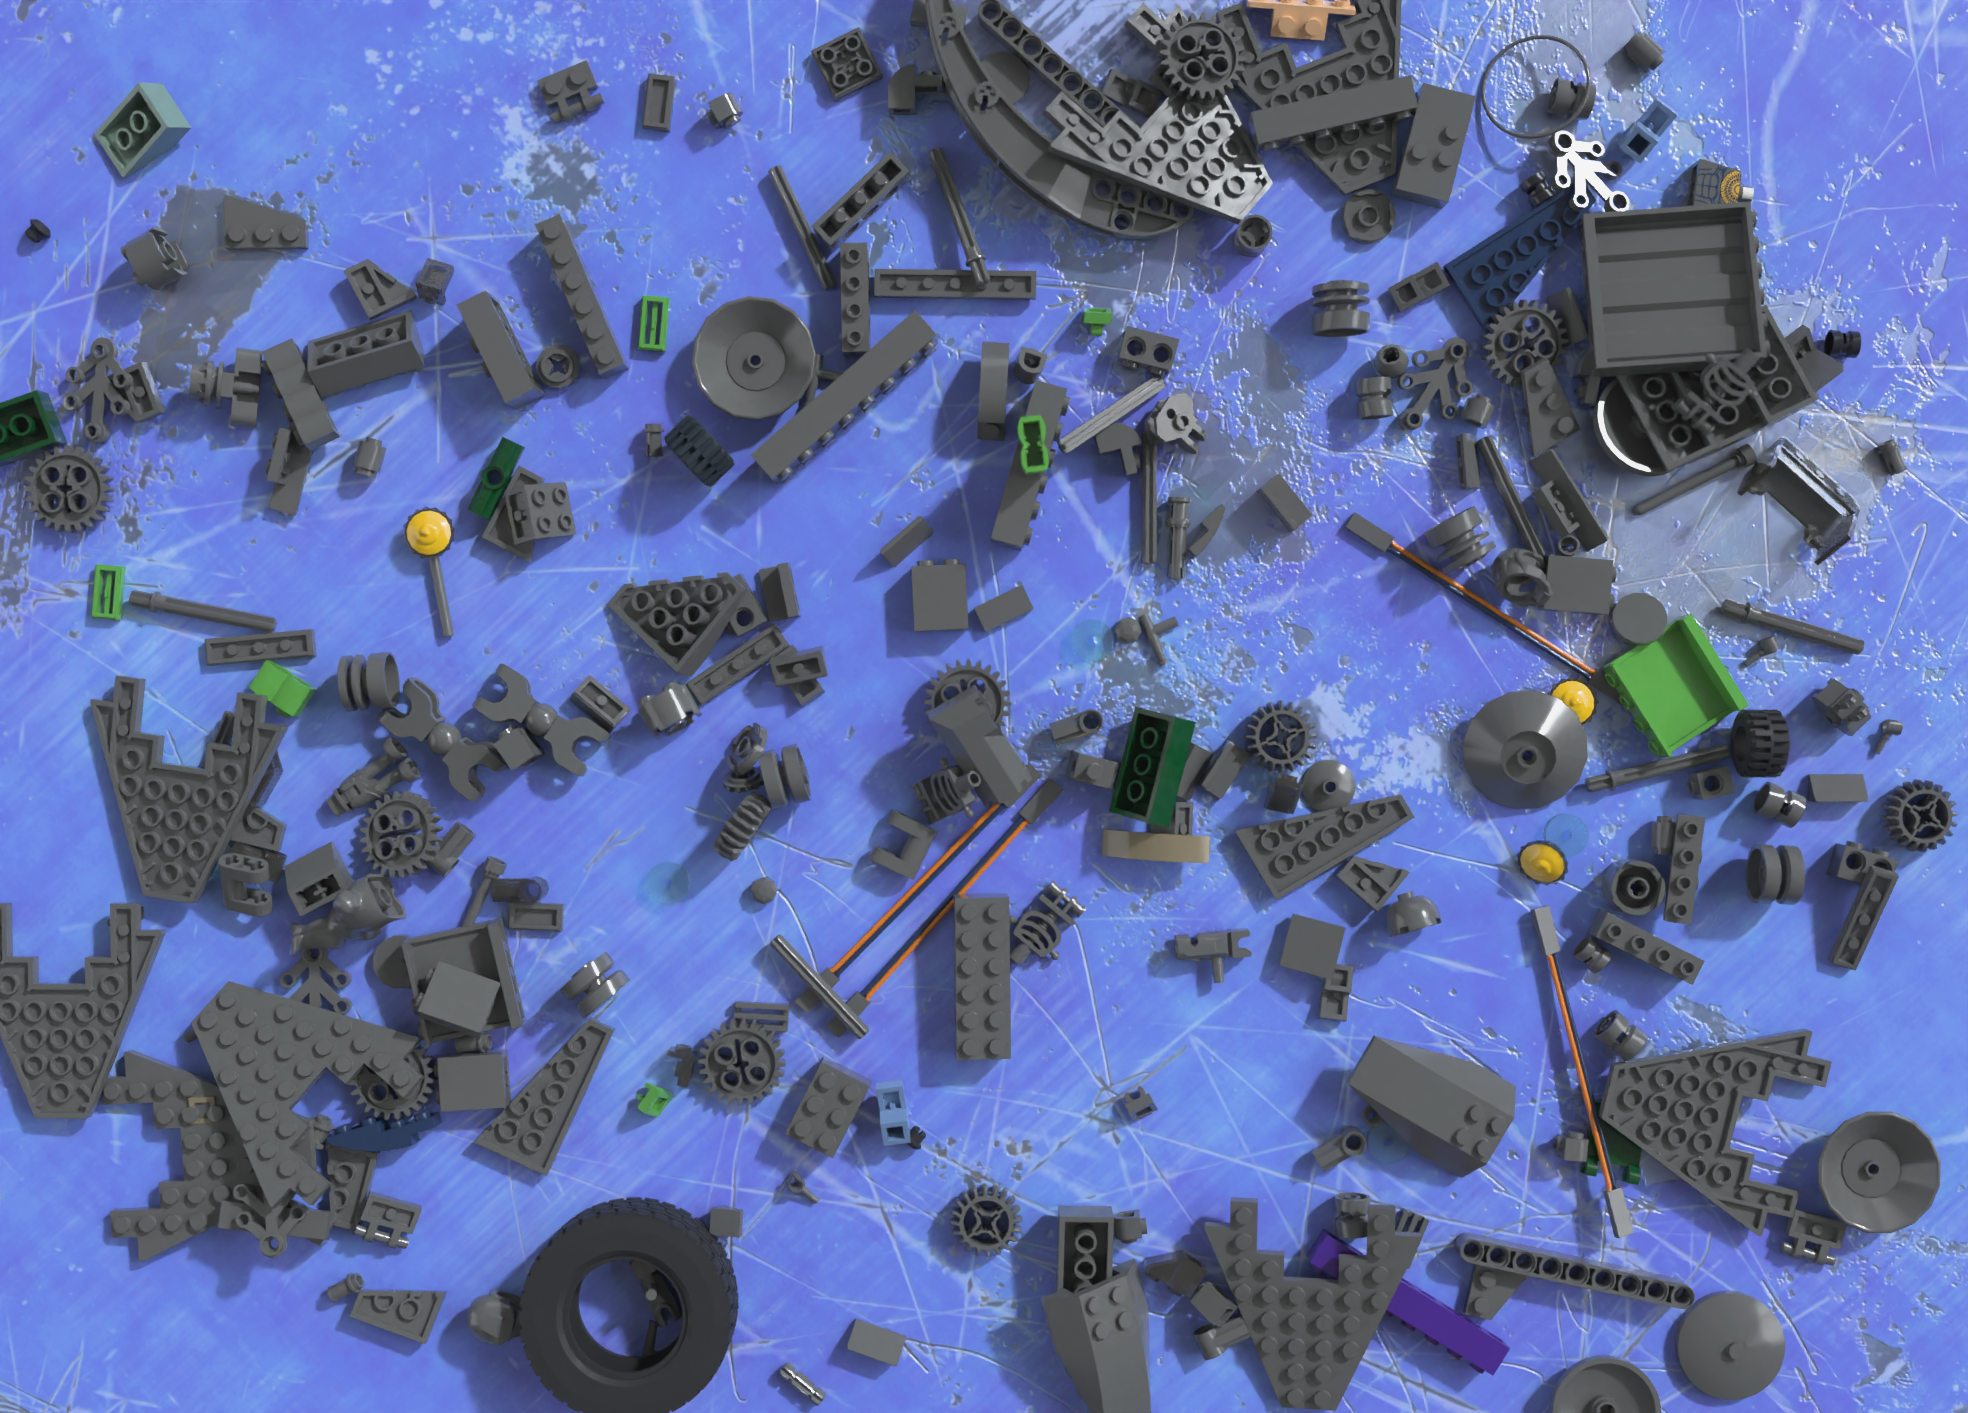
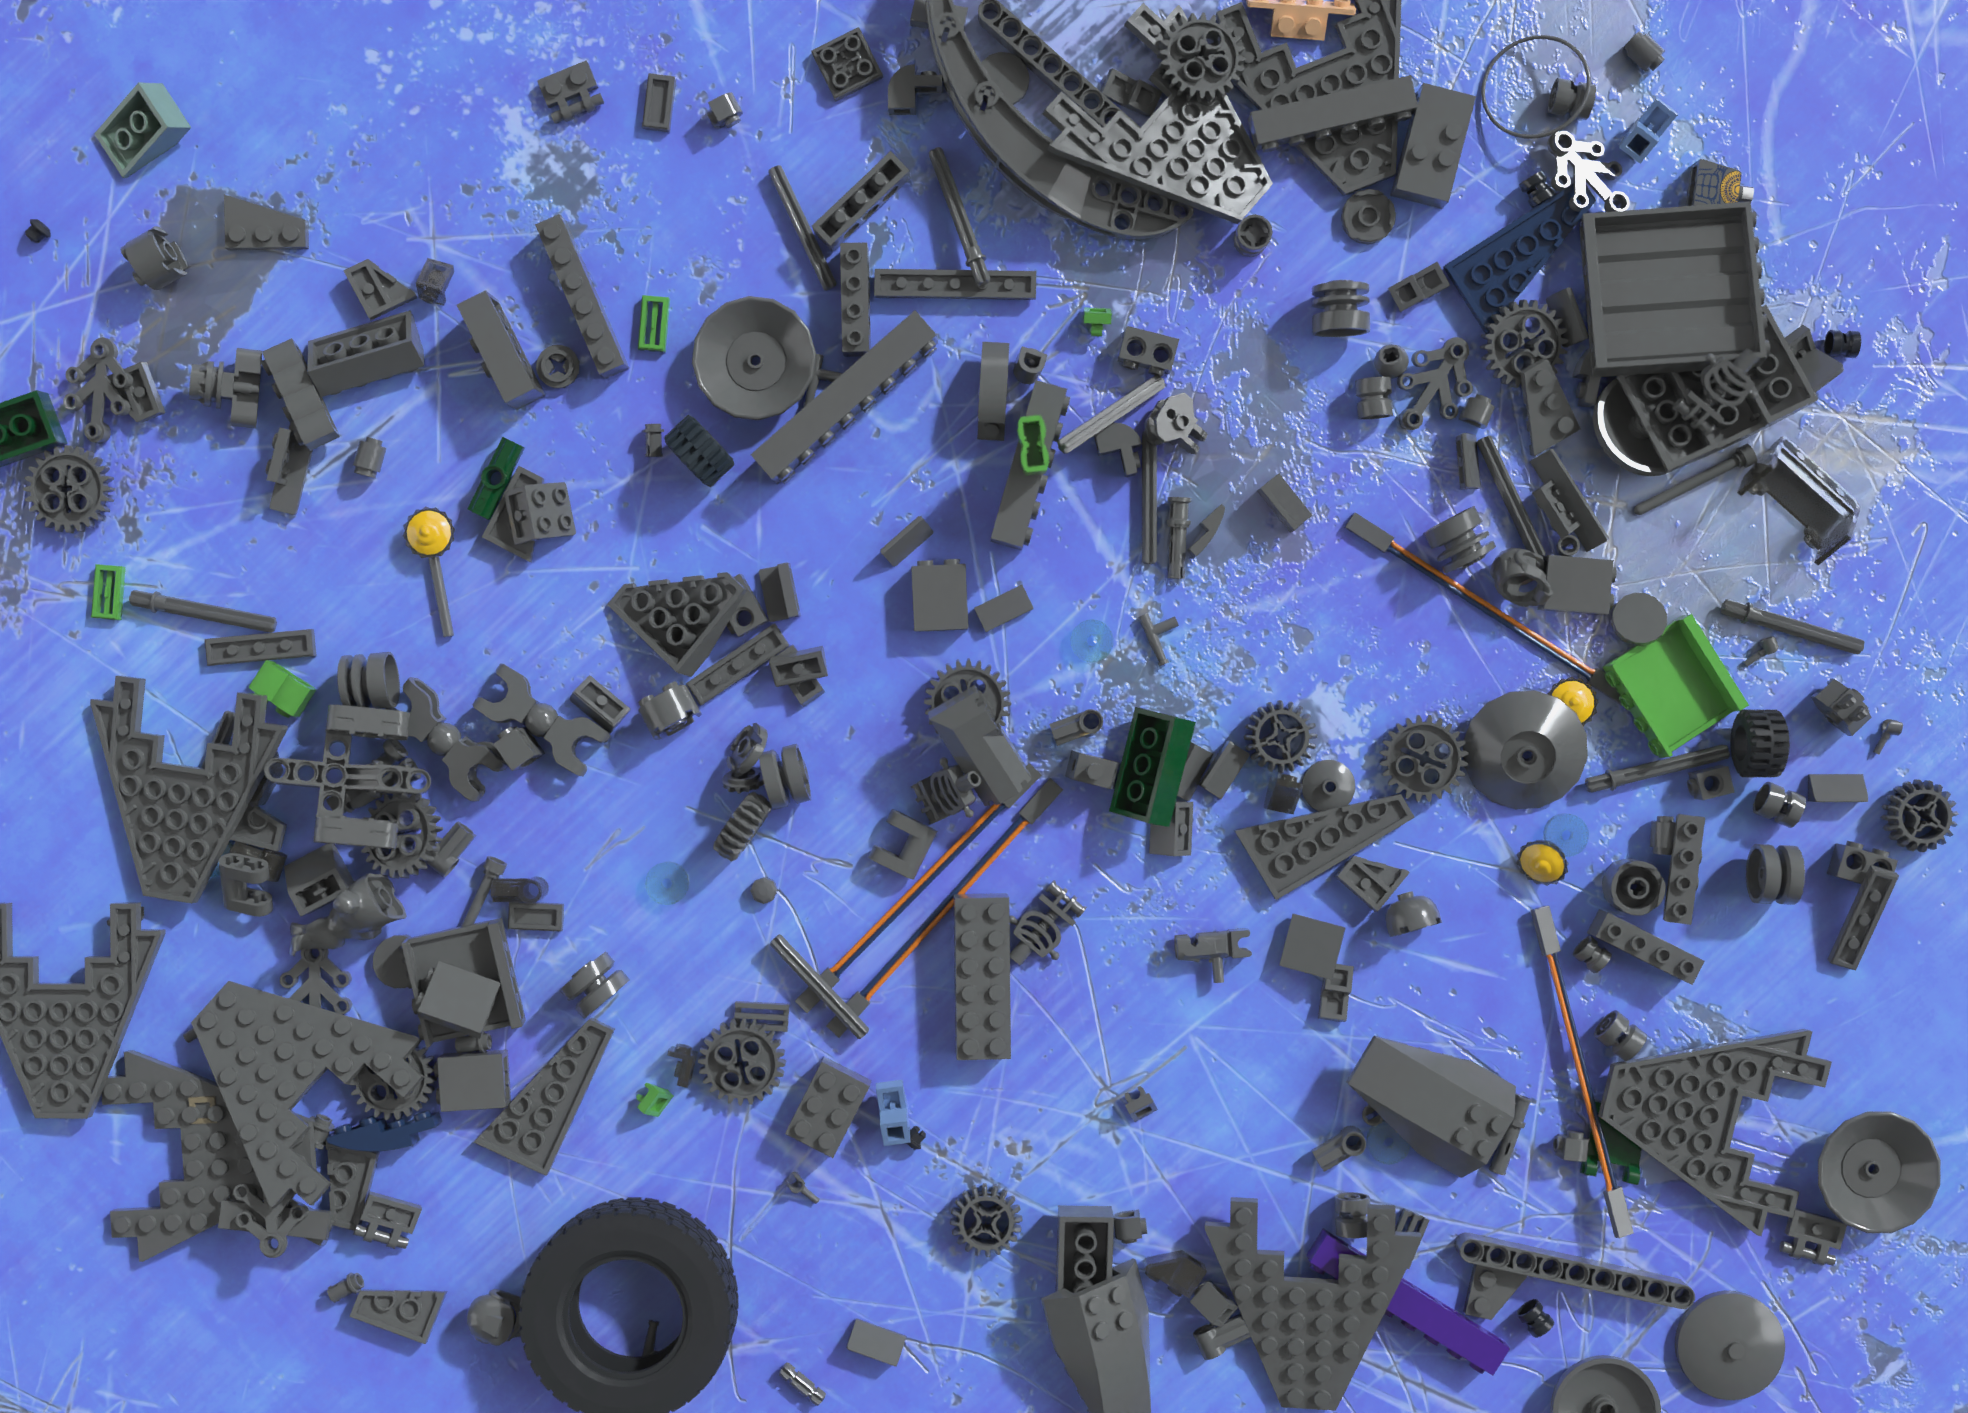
dark grey piece [629,1260,683,1327] -> none
dark grey slope [709,1205,743,1237] -> none
dark tan slope [1102,829,1211,863] -> none
dark grey tile [1114,617,1142,644] -> none
dark grey pin [1878,439,1908,475] -> none
none -> dark grey piece [264,705,431,849]
none -> dark grey gear [1379,715,1468,802]
none -> dark grey pin [1489,1093,1532,1176]
none -> black wheel [1516,1299,1554,1338]

